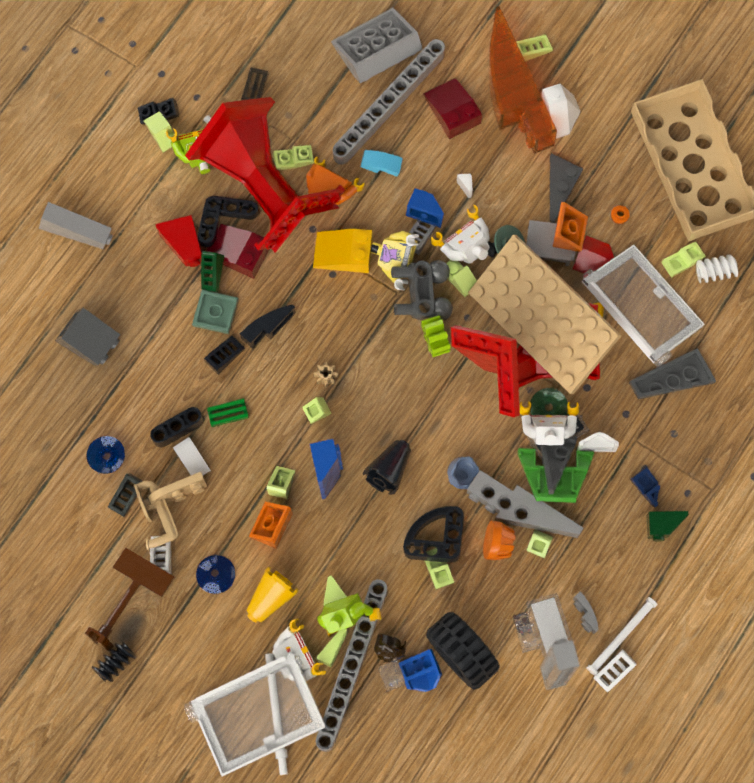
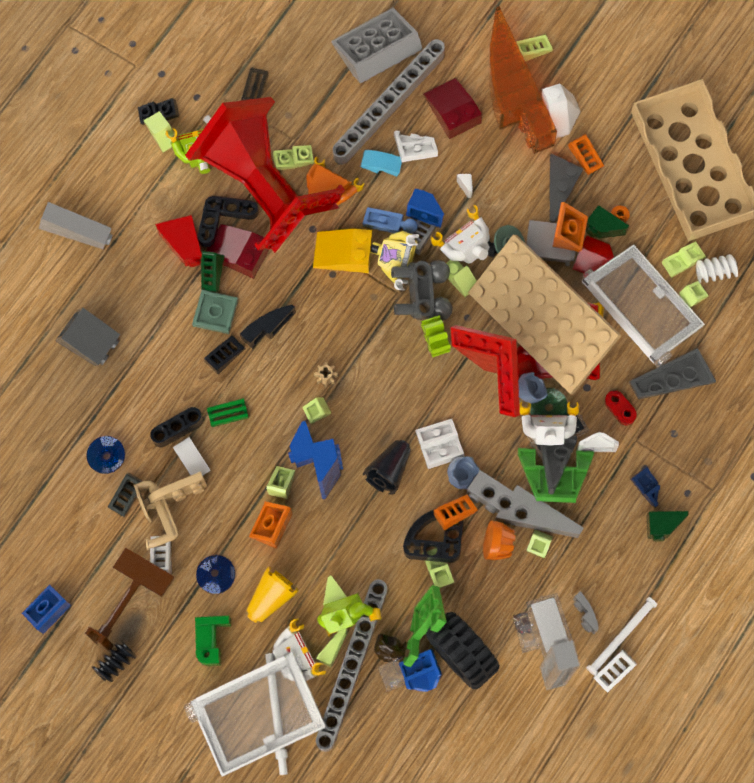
none -> blue slope [22,585,71,634]
none -> green piece [195,616,231,666]
none -> blue slope [288,421,314,468]
none -> medium blue plate [362,207,417,233]
none -> white wing [394,131,438,162]
none -> bright green wing [403,585,446,667]
none -> white slope [415,419,465,469]
none -> orange slope [434,495,478,530]
none -> sand blue hair [518,372,548,403]
none -> orange slope [568,134,604,175]
none -> dark green slope [586,205,629,239]
none -> red plate [604,390,637,426]
none -> yellowish green slope [679,281,708,307]

